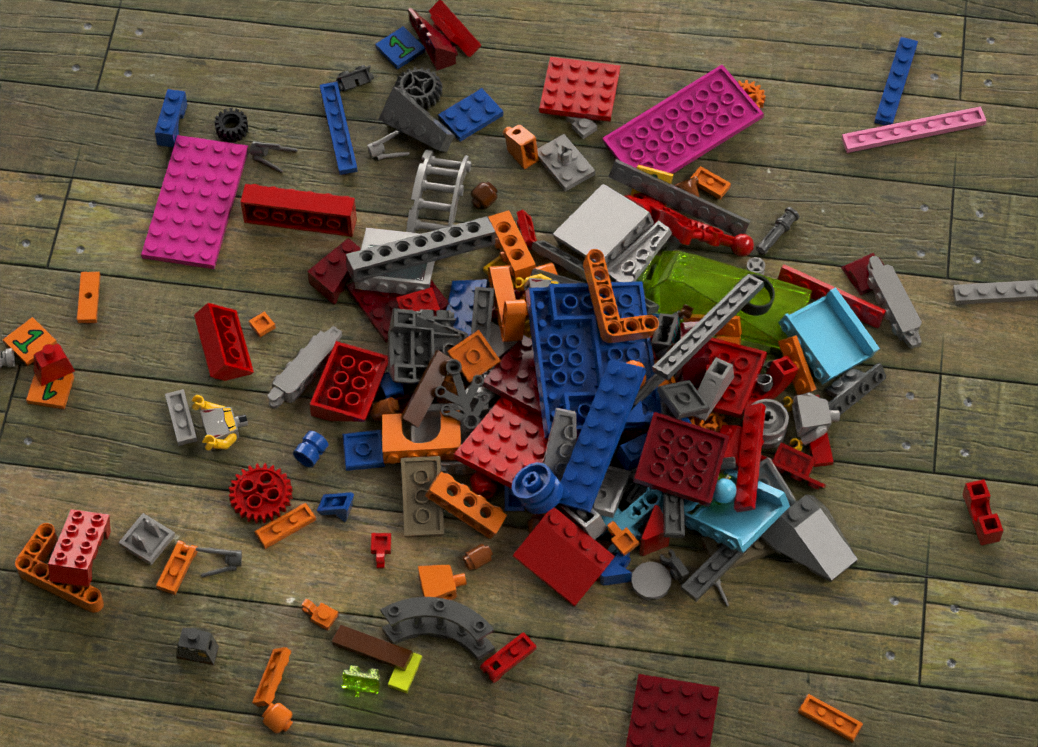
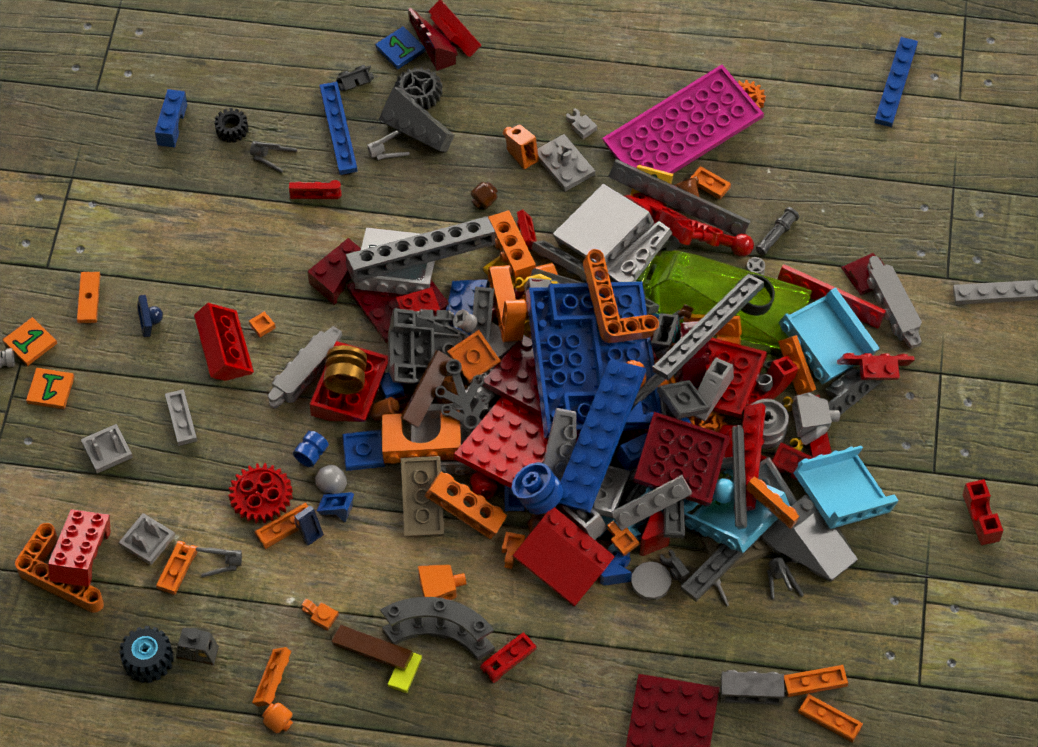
red torso [34,344,75,386] -> none
dark pink plate [141,135,249,269] -> none
torso [192,395,248,451] -> none
red brick [241,184,357,237] -> none
clear neon green hips [342,665,380,697] -> none
red plate [371,533,392,568] -> none
light grey fence [406,150,471,233] -> none
blue plate [438,88,503,142] -> none
dark orange brick [462,543,493,571] -> none
plate [539,57,621,122] -> none
bright pink plate [842,107,986,153] -> none
none -> light grey plate [81,424,133,473]
none -> black wheel [119,626,174,683]
none -> dark blue tile [137,295,163,337]
none -> red plate [289,180,342,199]
none -> dark blue tile [294,505,324,546]
none -> light grey hair [315,465,347,494]
none -> pearl gold wheel [324,345,367,395]
none -> light grey wheel [453,309,477,333]
none -> orange plate [502,532,525,569]
none -> light grey plate [612,475,692,531]
none -> flat silver brick [721,670,784,705]
none -> dark grey axle [732,425,747,530]
none -> orange plate [746,476,799,529]
none -> dark grey plant [767,558,804,599]
none -> orange plate [784,665,848,697]
none -> medium azure panel [794,446,899,529]
none -> red bracket [837,353,915,380]

